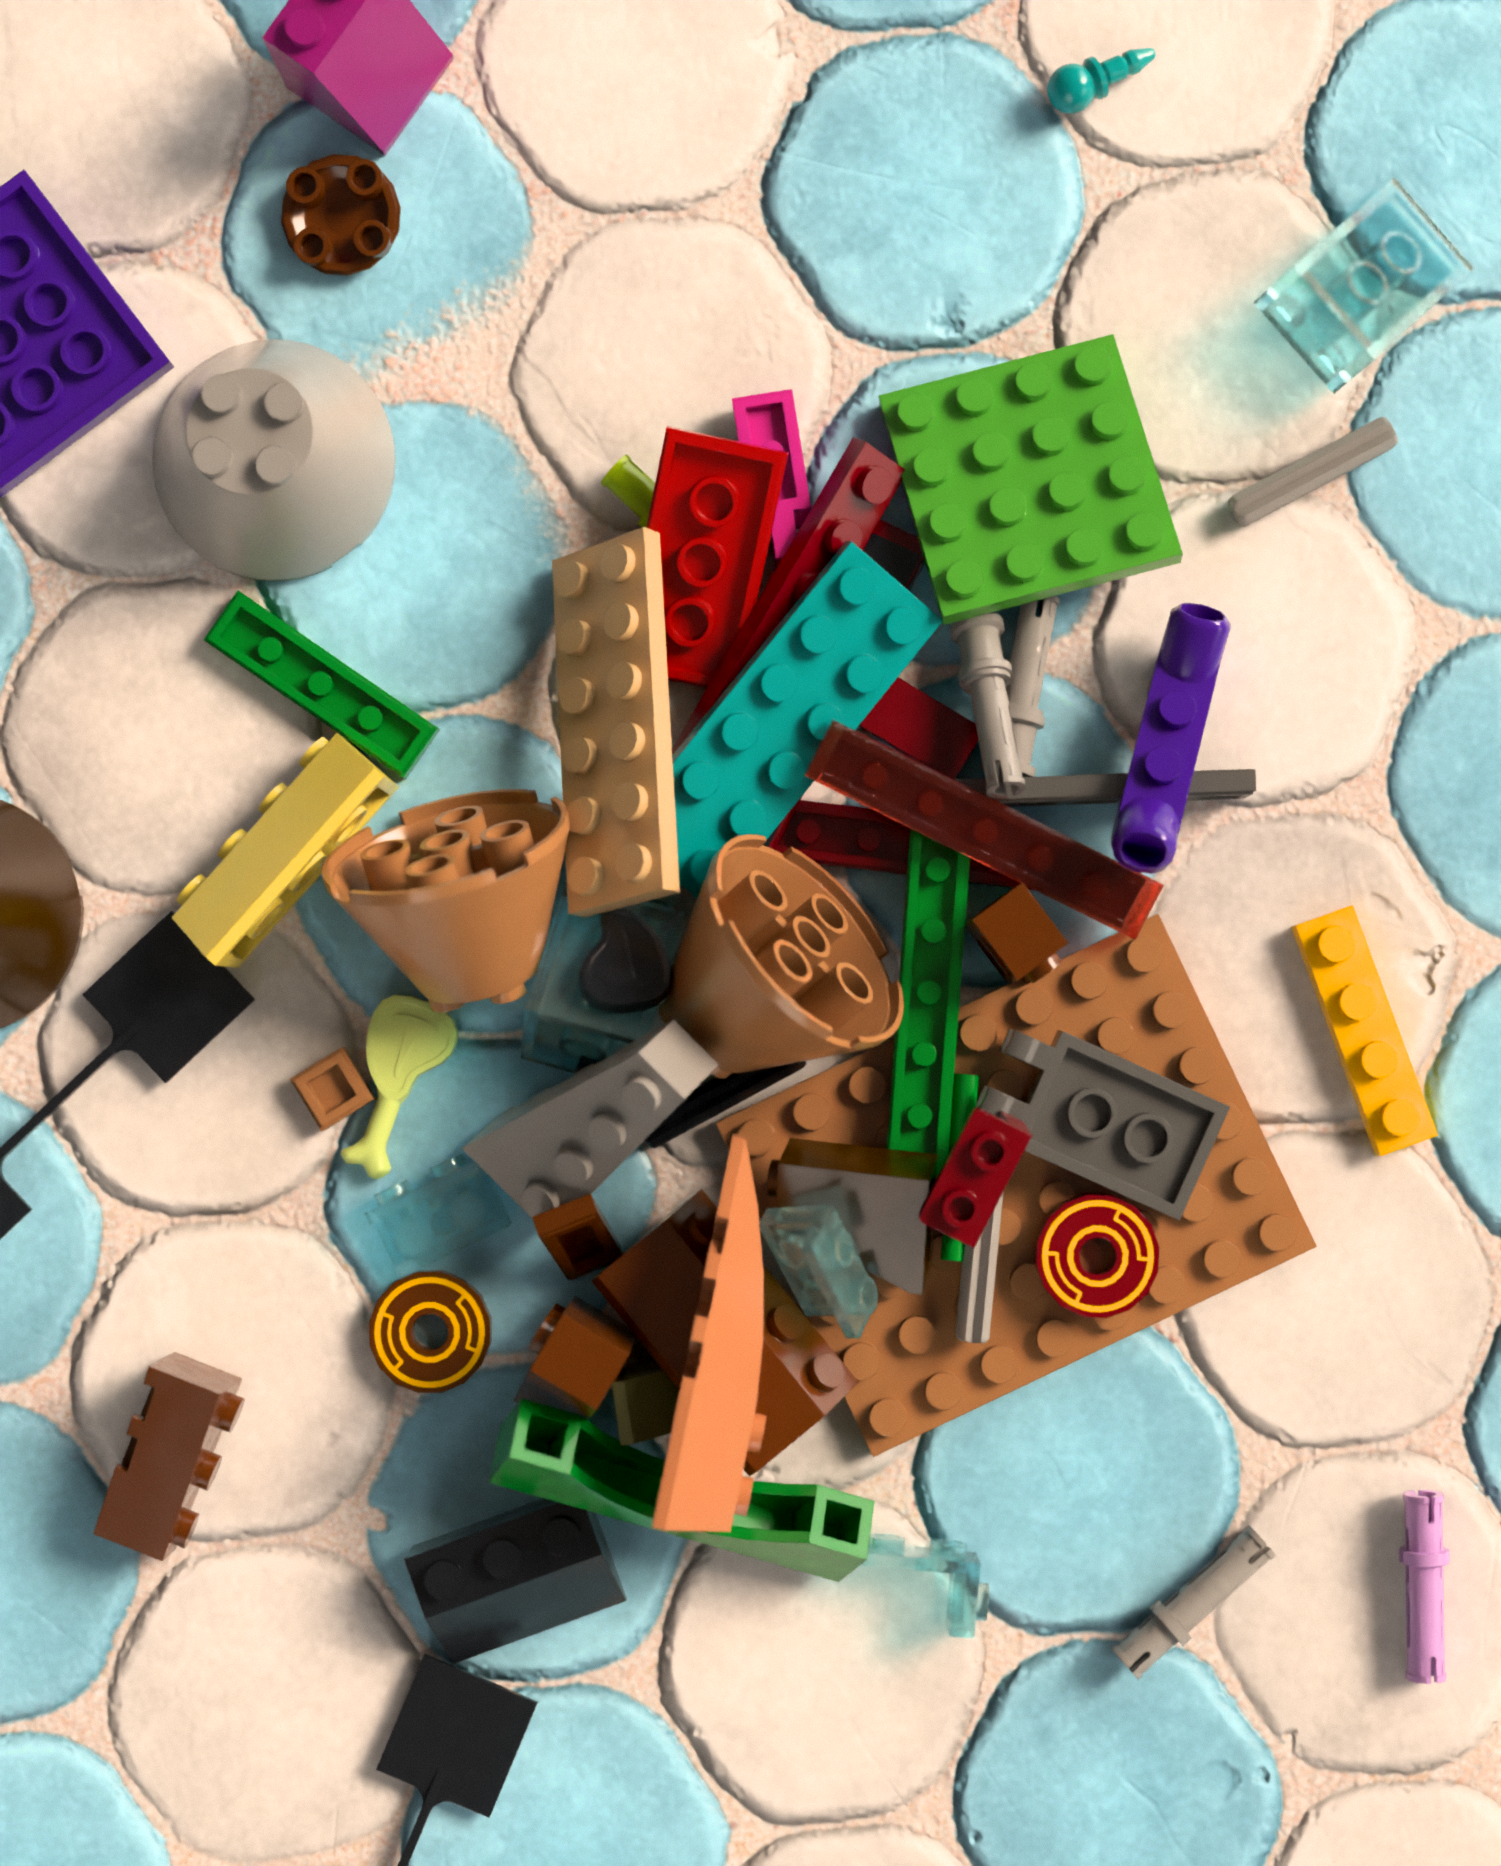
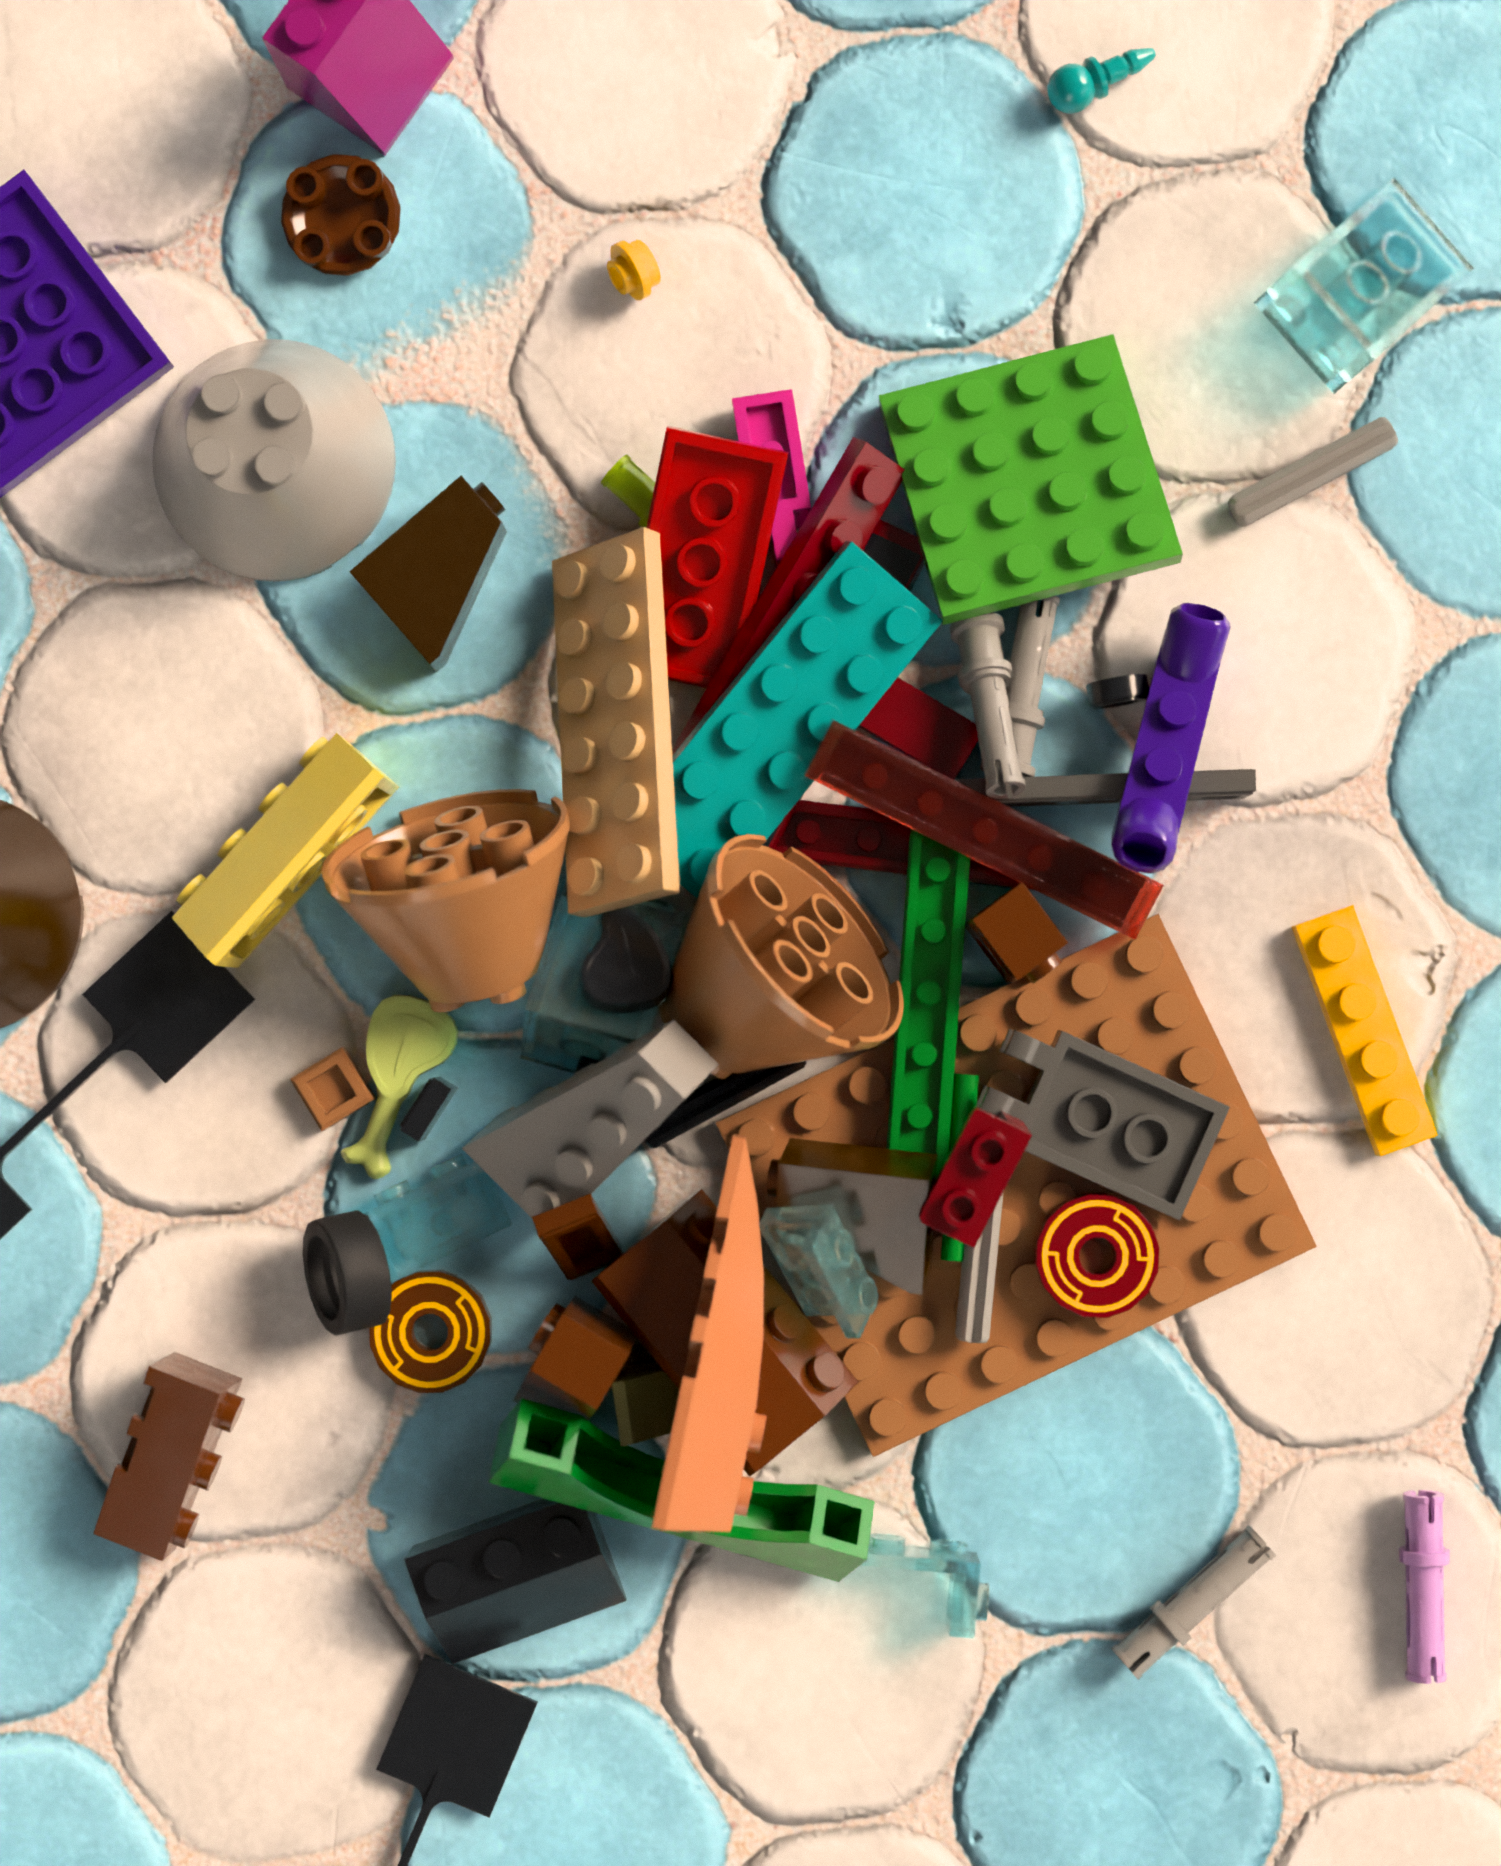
green tile [203,590,440,780] -> none
none -> black tyre [302,1210,392,1336]
none -> dark brown slope [349,475,507,672]
none -> black tile [400,1077,458,1142]
none -> yellow plate [607,239,661,301]
none -> black tile [1086,674,1149,710]

